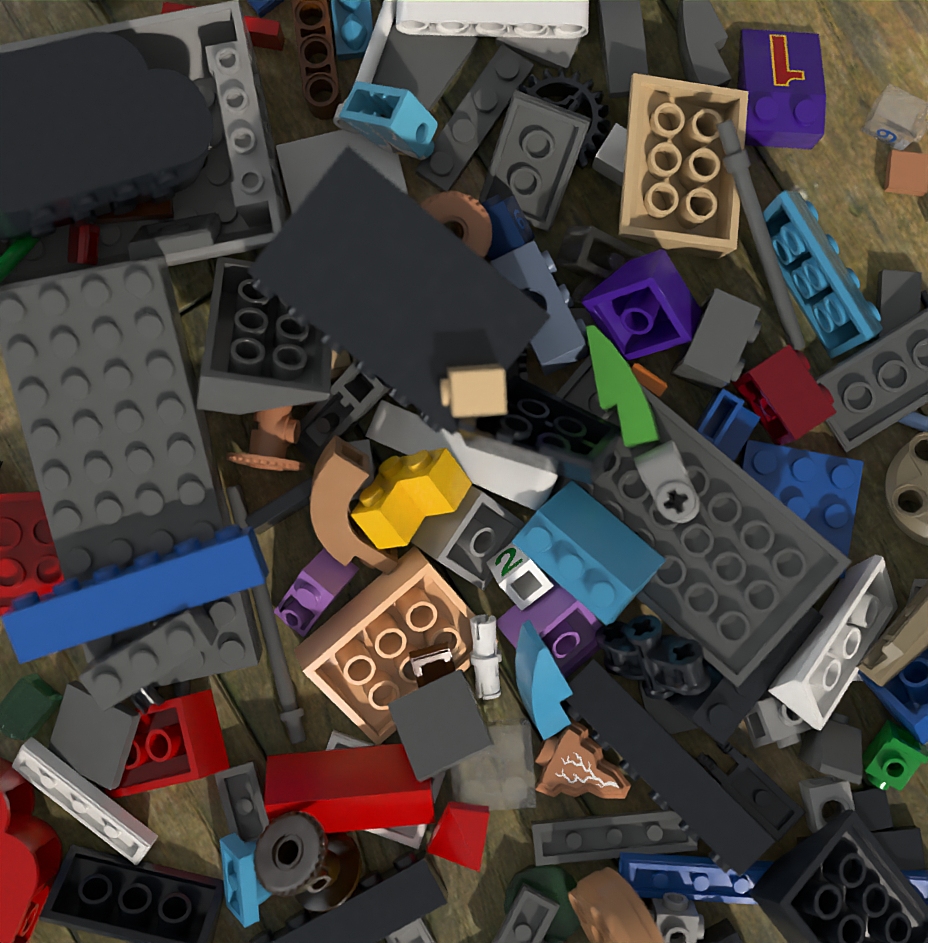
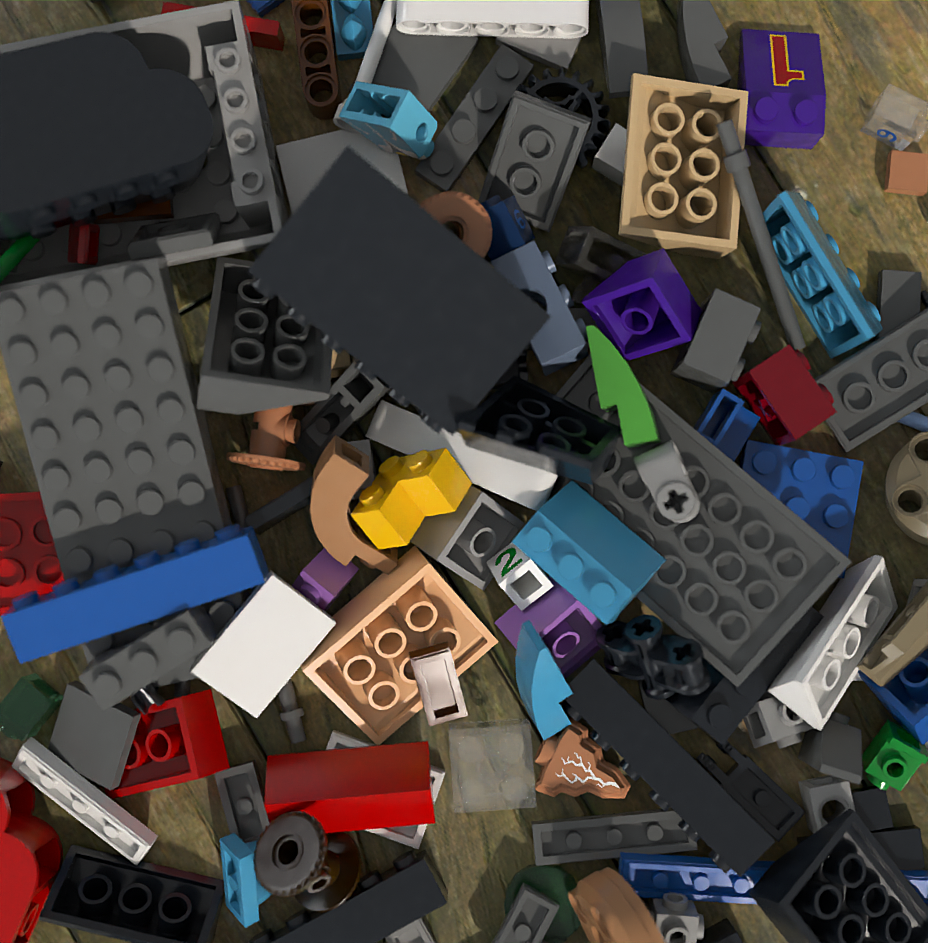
dark grey tile [387,669,495,782] -> none
red slope [426,801,490,872] -> none
tan brick [440,364,506,417] -> none
white pin [470,614,502,700] -> none
orange tile [631,363,668,399] -> none
none -> white tile [190,571,336,718]

